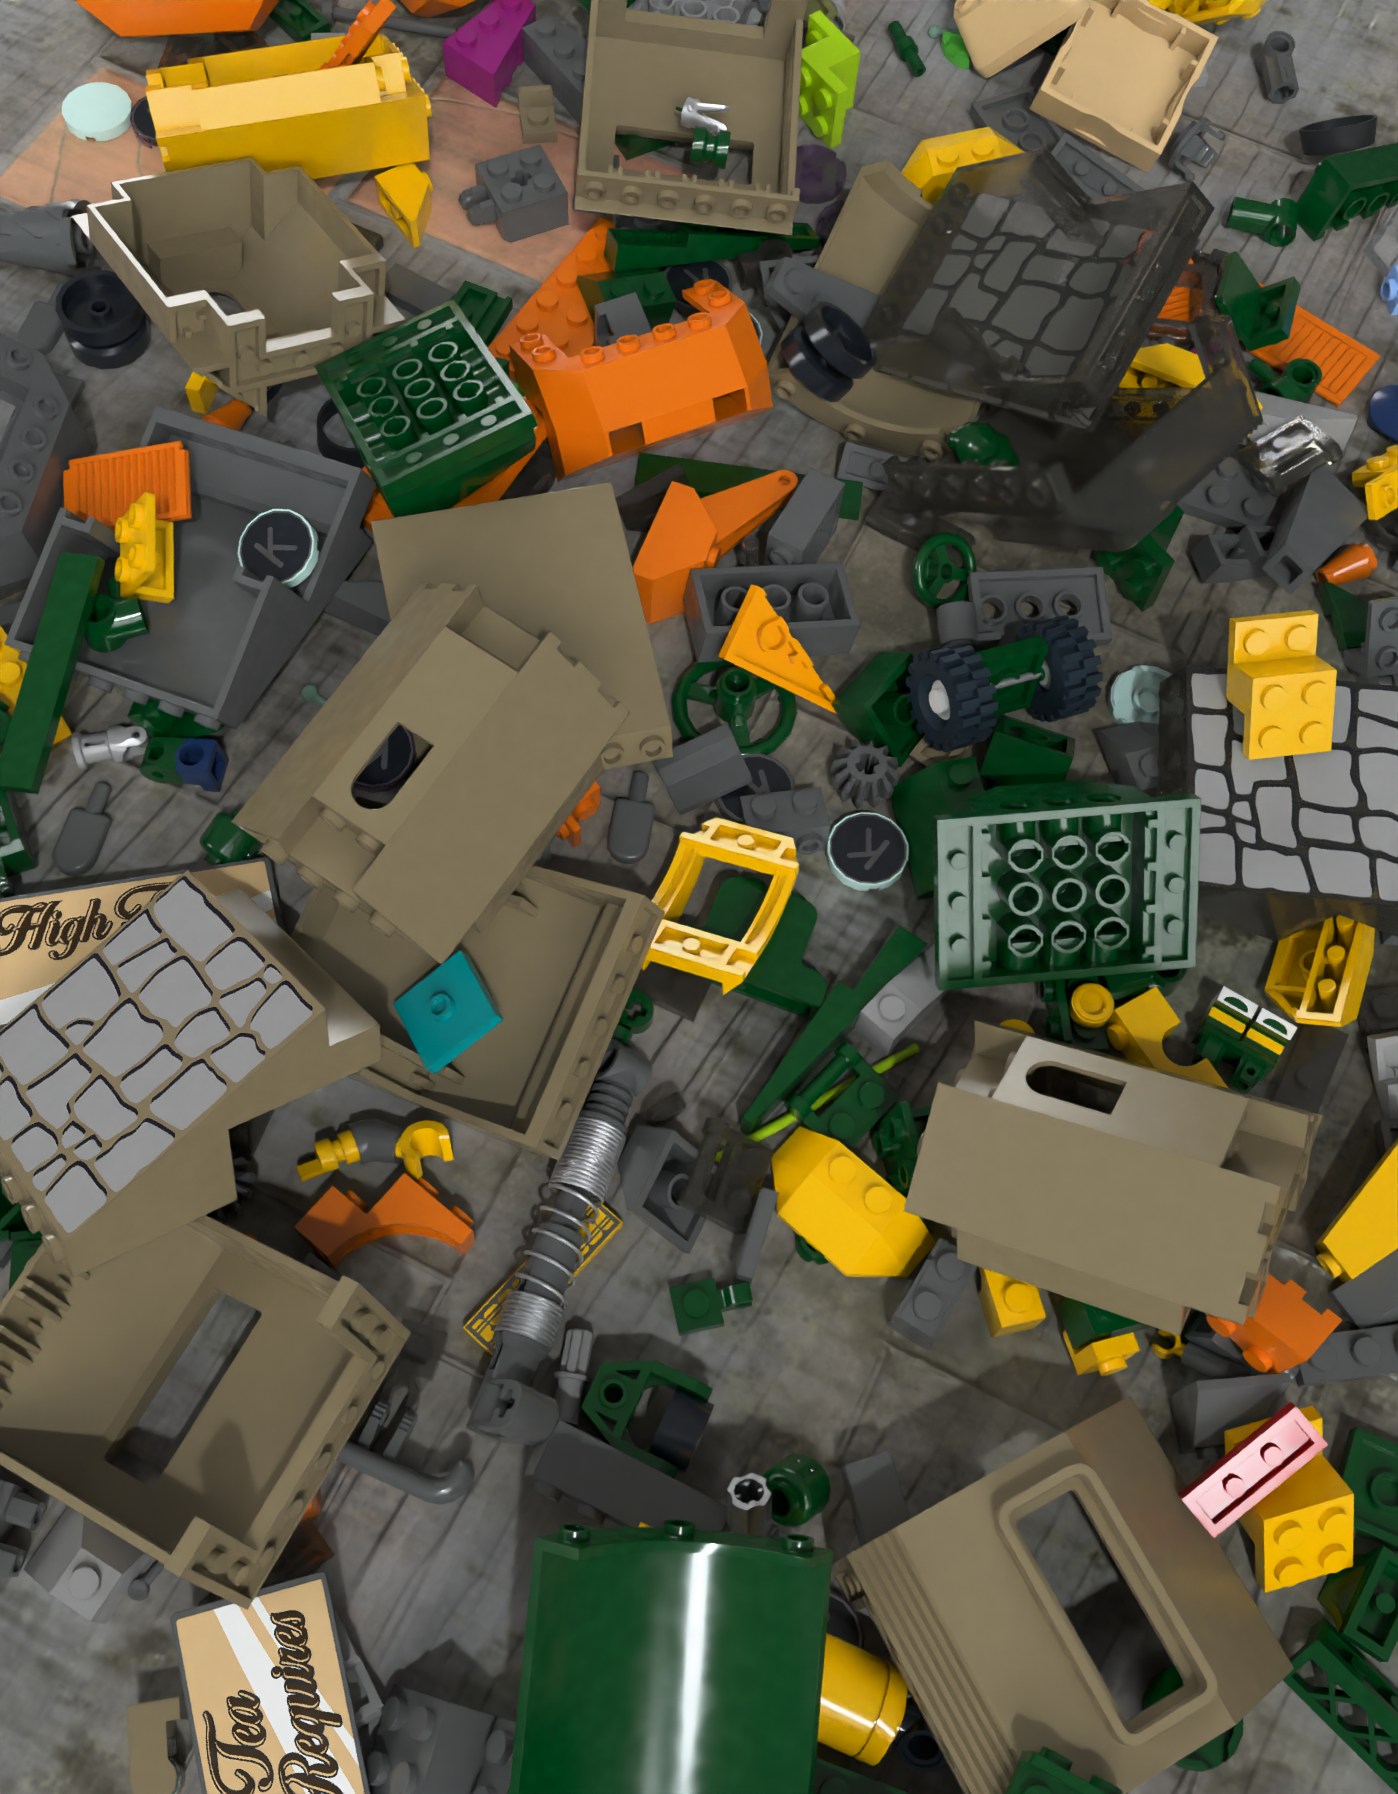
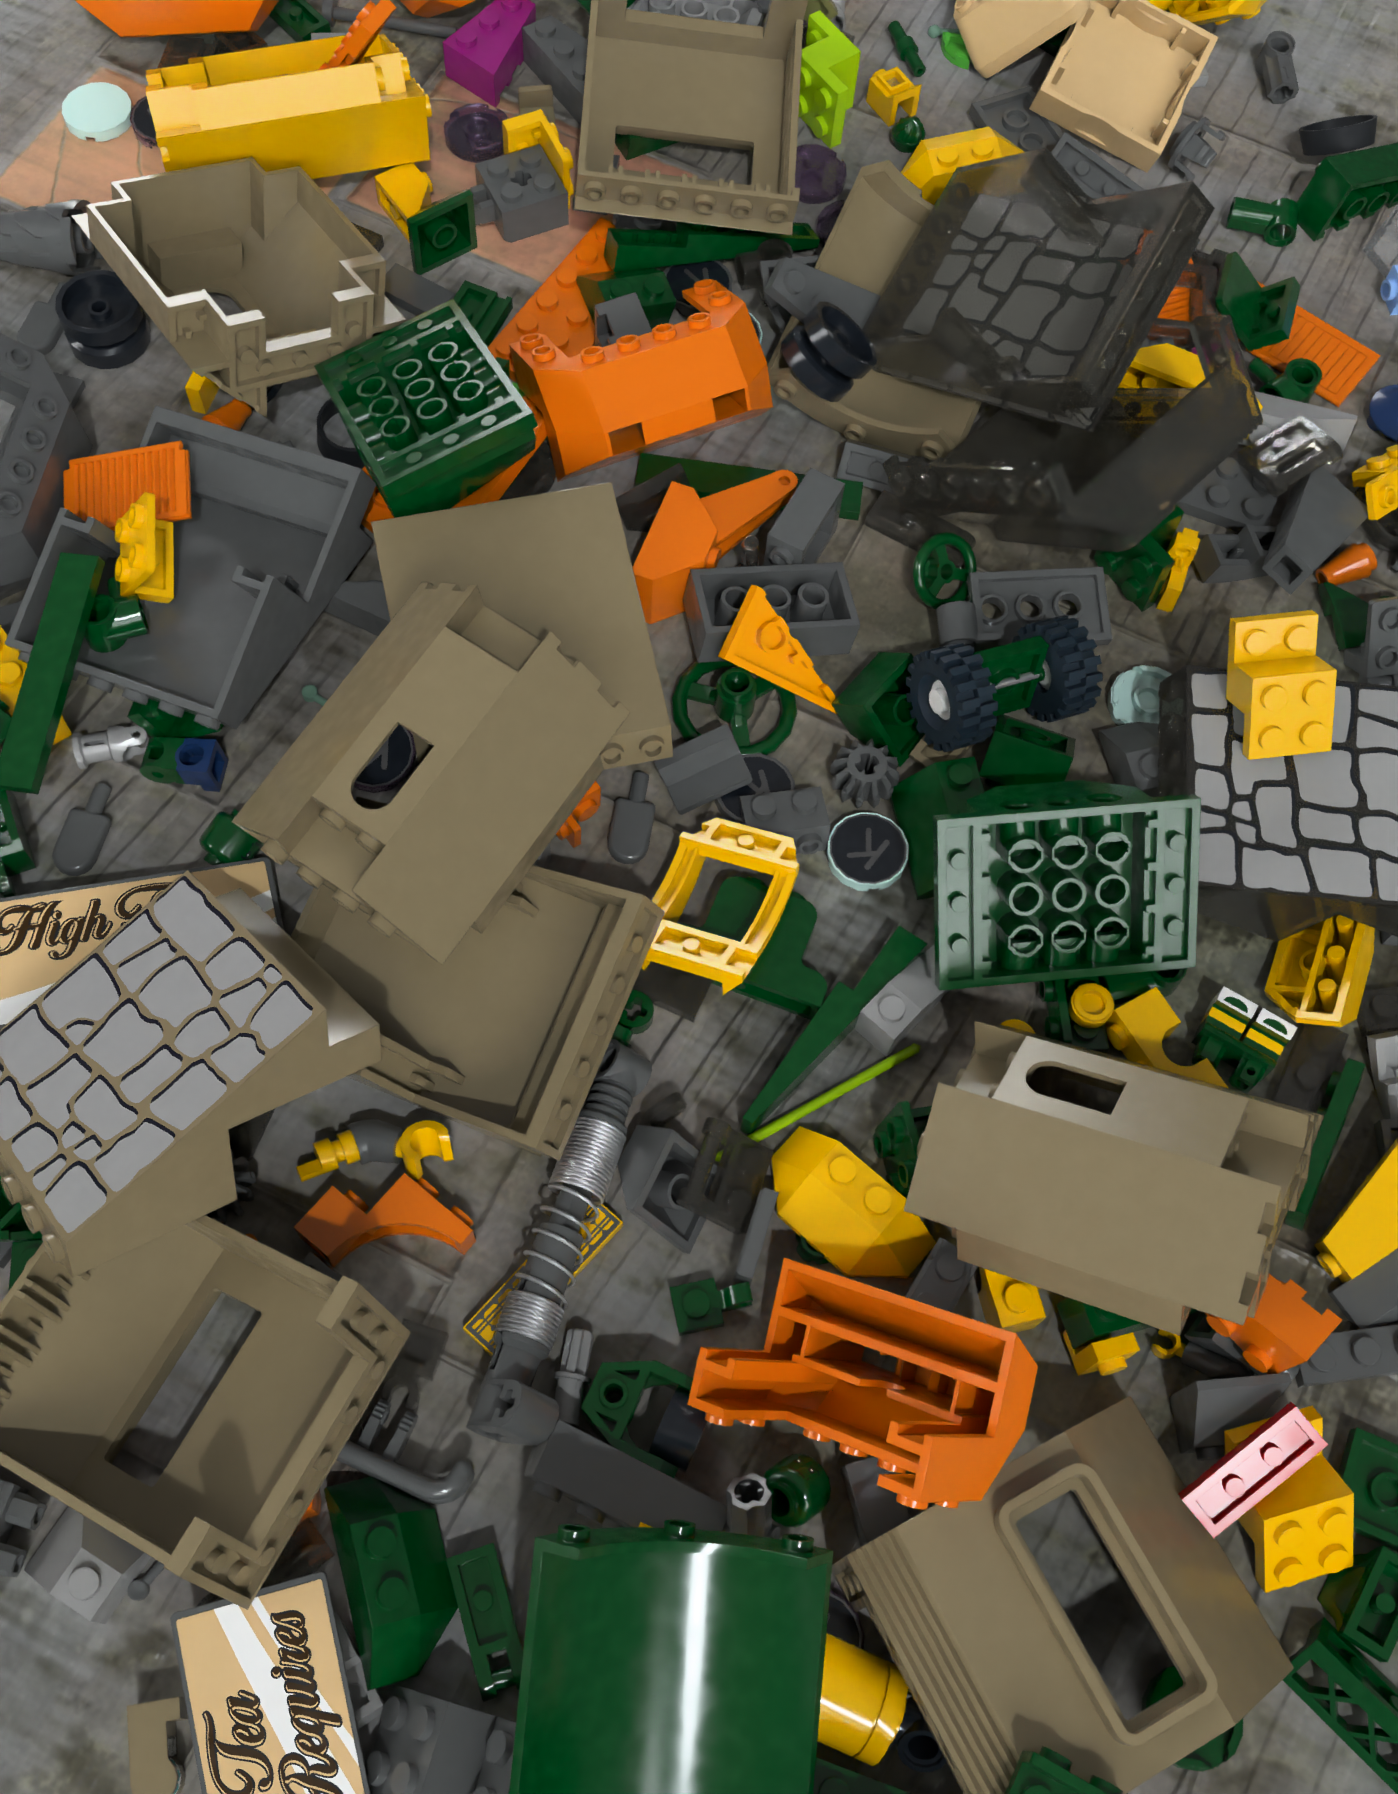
black tile [238,509,319,588] -> none
teal plate [393,950,504,1074] -> none
flat silver piece [676,97,731,132] -> none
dark green wheel [690,126,731,169] -> none
dark green plate [784,1041,901,1150] -> none
dark green arm [947,422,1020,483] -> none
none -> dark green wedge [324,1477,458,1691]
none -> dark green slope [407,189,477,275]
none -> clear purple tile [443,103,509,163]
none -> dark green plate [446,1543,523,1702]
none -> yellow bracket [502,109,574,209]
none -> orange wedge [687,1258,1038,1510]
none -> yellow window [866,67,922,127]
none -> dark green plate [891,115,925,153]
none -> yellow hinge [1156,527,1200,612]
none -> dark green plate [1285,1058,1365,1231]

